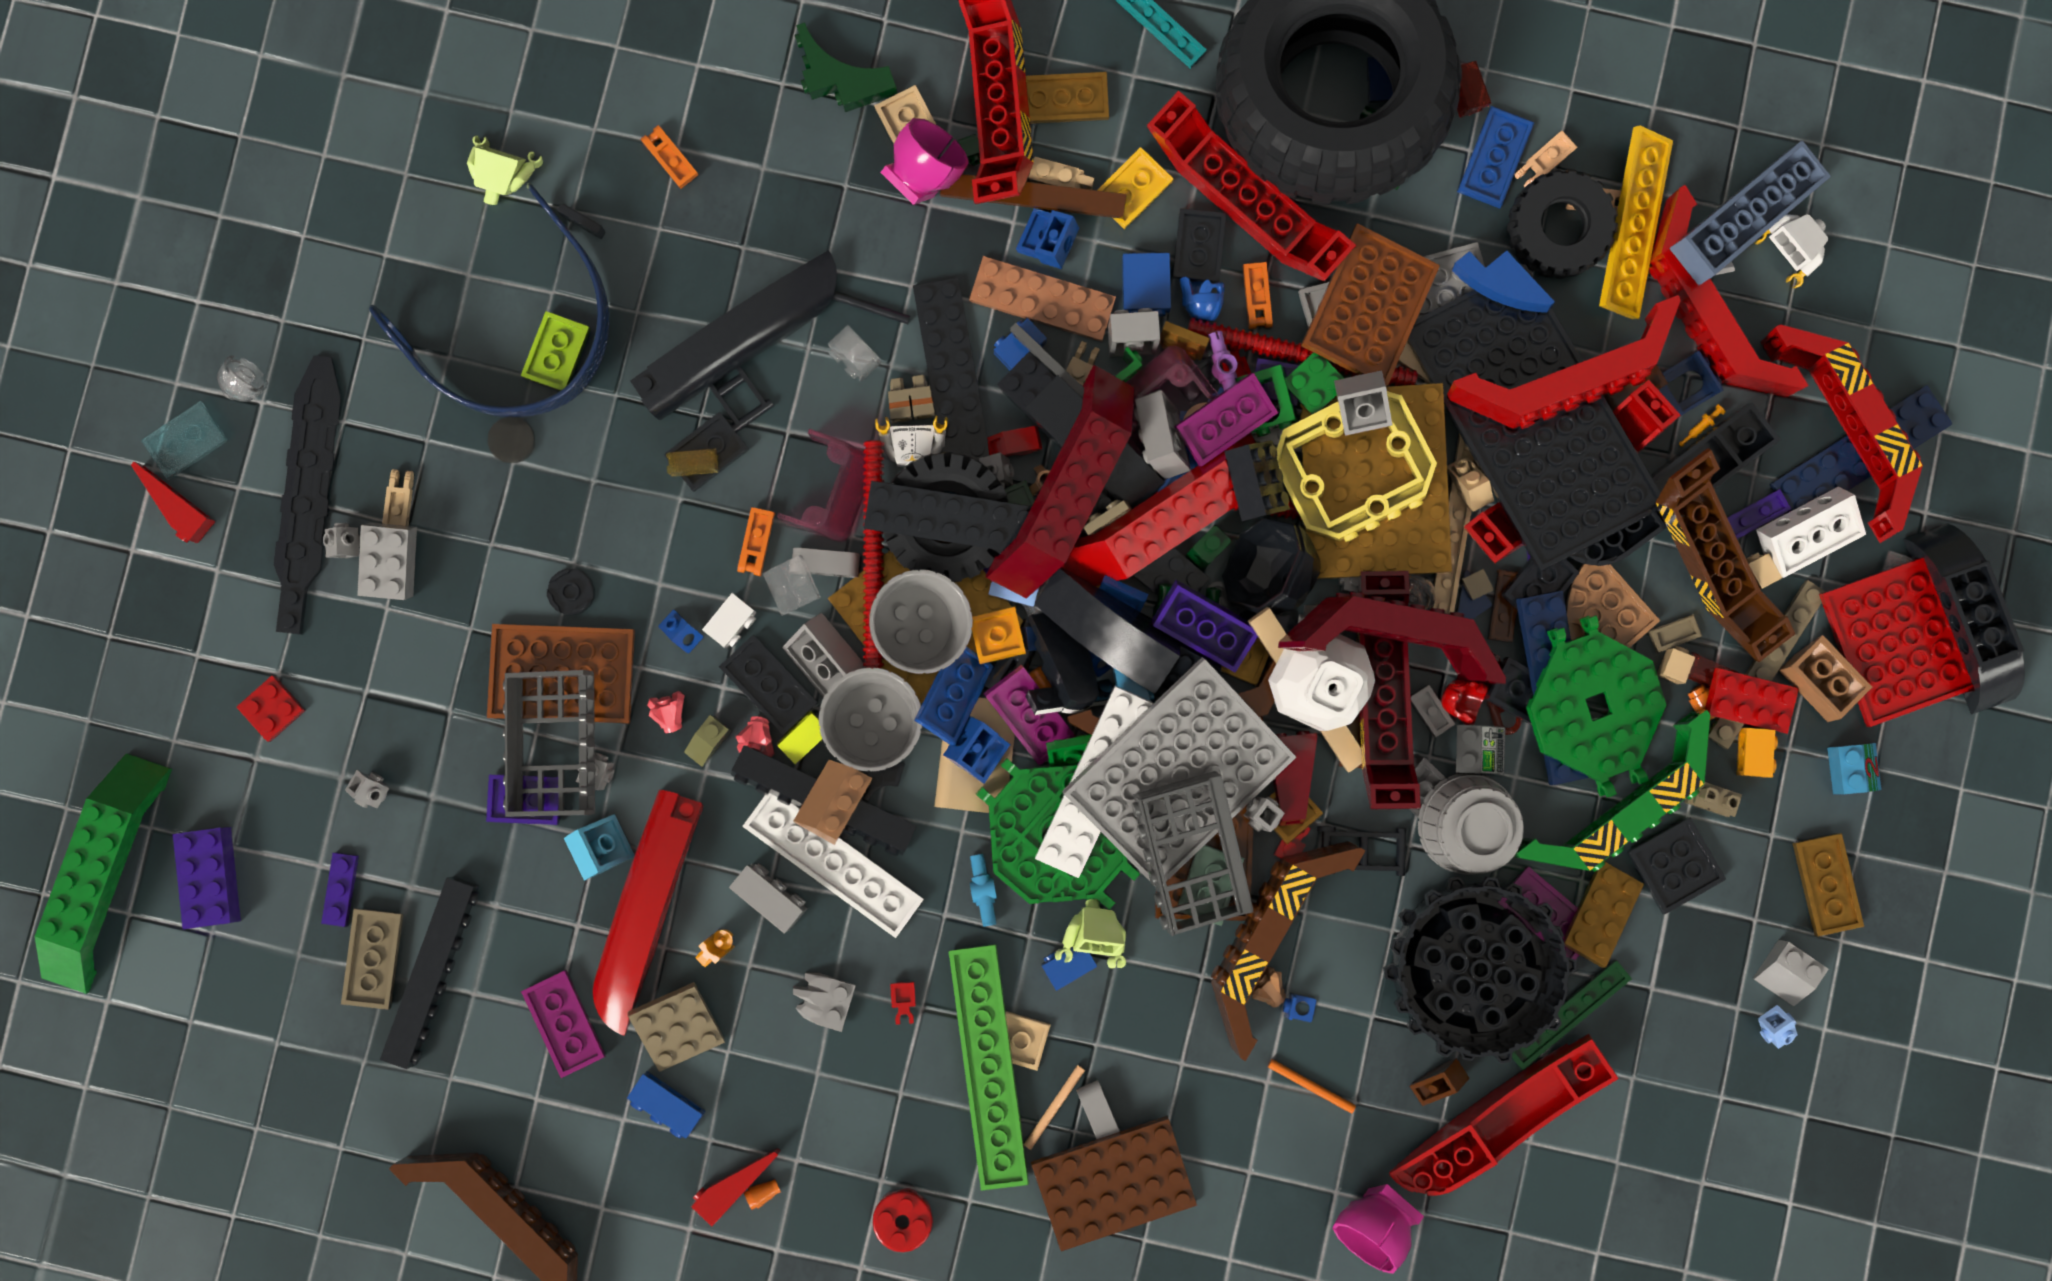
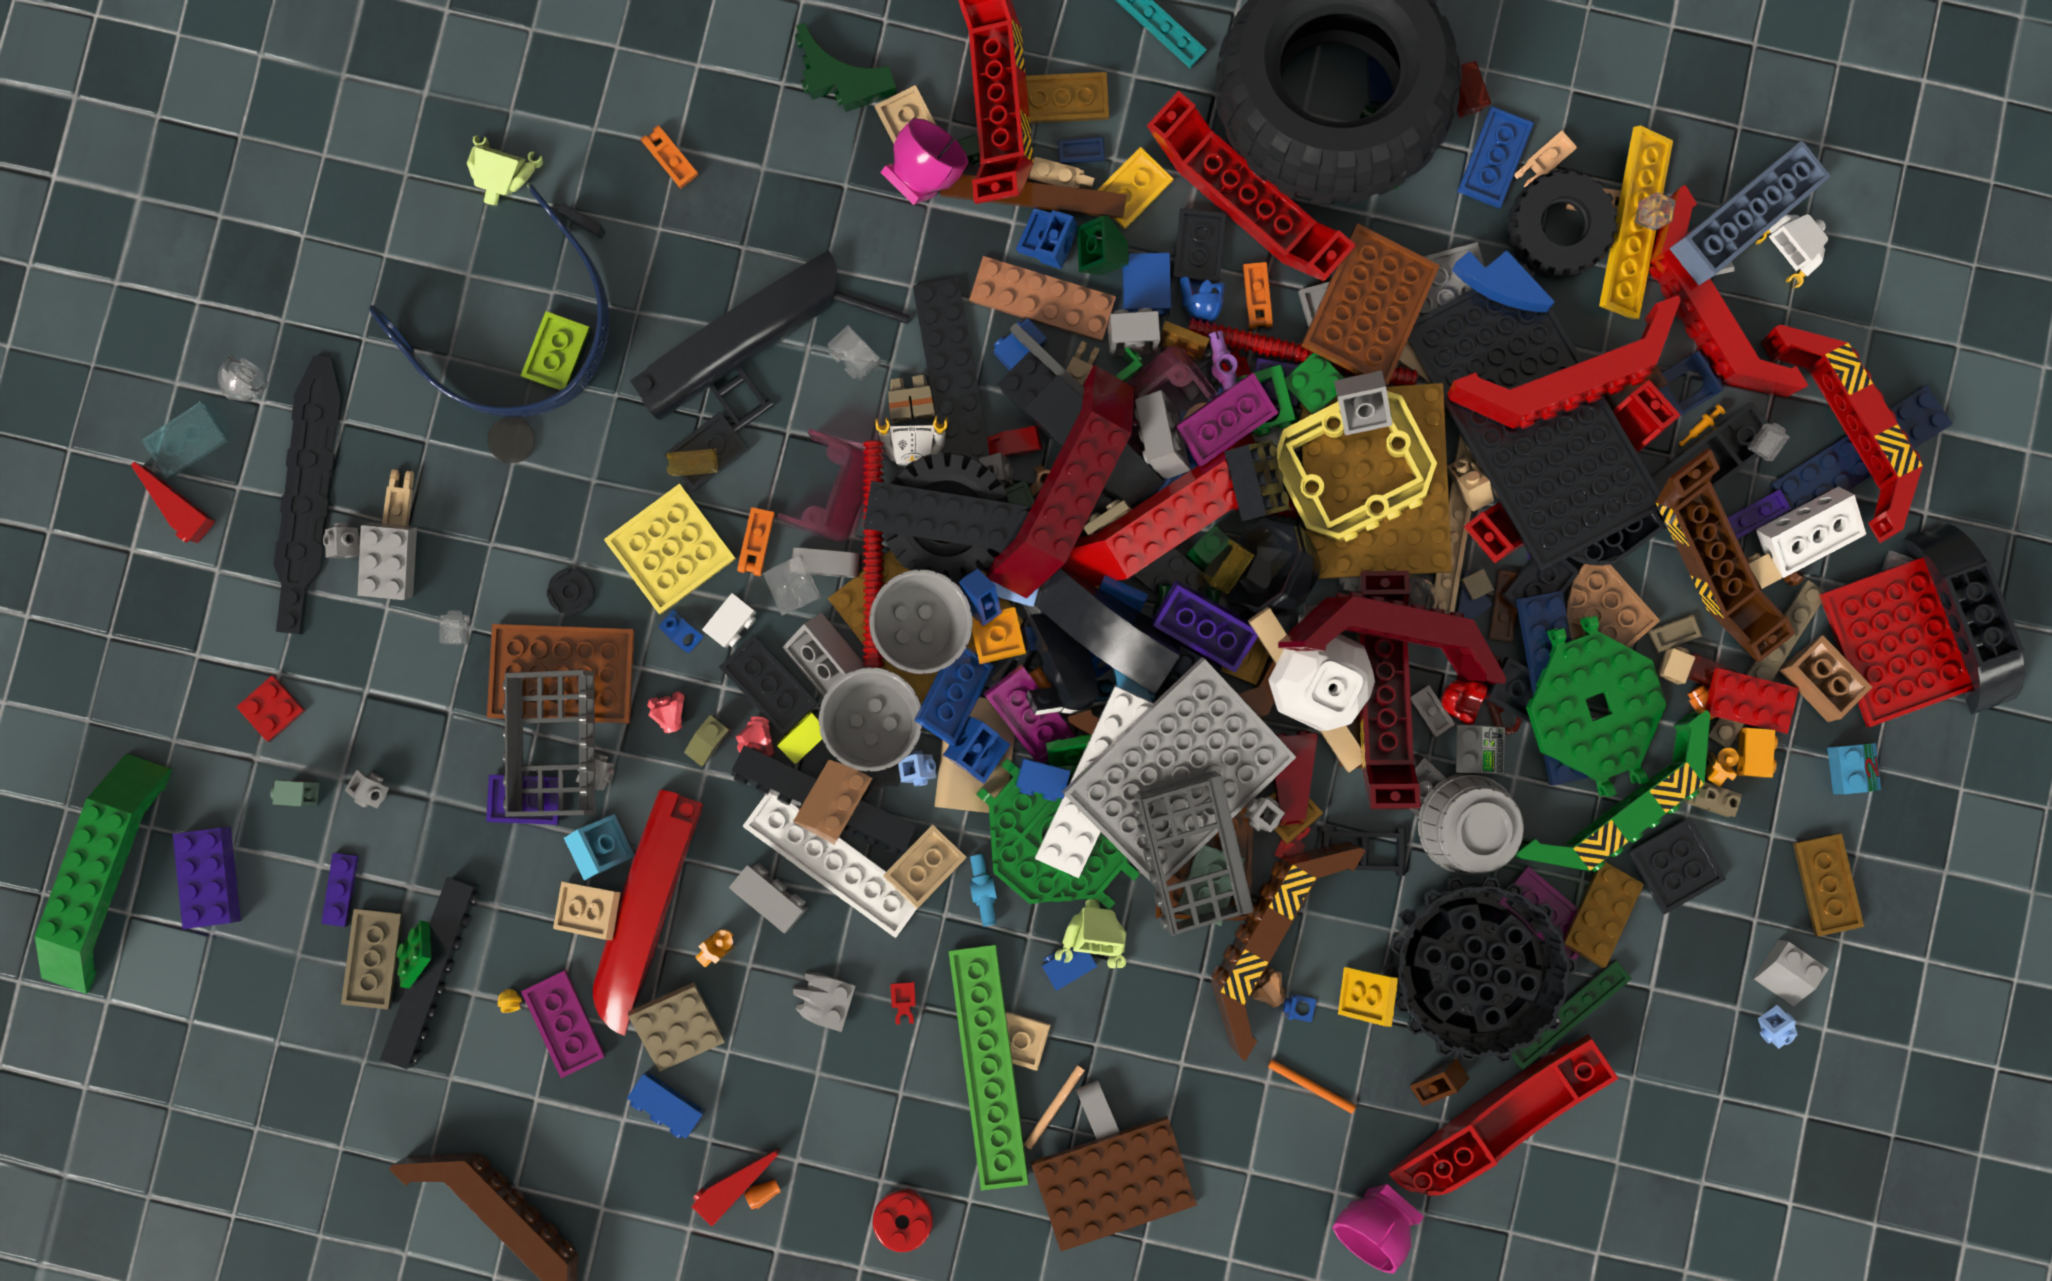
none -> sand green brick [270,780,320,806]
none -> green plate [397,920,431,989]
none -> clear brick [439,610,470,645]
none -> yellow plate [497,989,522,1013]
none -> tan plate [553,882,621,940]
none -> light yellow plate [604,484,736,615]
none -> tan plate [883,825,967,909]
none -> light blue brick [898,751,936,786]
none -> blue brick [959,568,1002,626]
none -> blue brick [1015,758,1070,802]
none -> dark blue tile [1057,136,1105,165]
none -> dark green slope [1077,215,1129,275]
none -> clear yellow hinge [1203,539,1255,594]
none -> yellow plate [1338,967,1398,1027]
none -> clear brick [1635,192,1676,231]
none -> light orange hips [1705,747,1739,787]
none -> clear brick [1748,423,1790,461]
none -> reddish brown hinge [1783,570,1805,586]

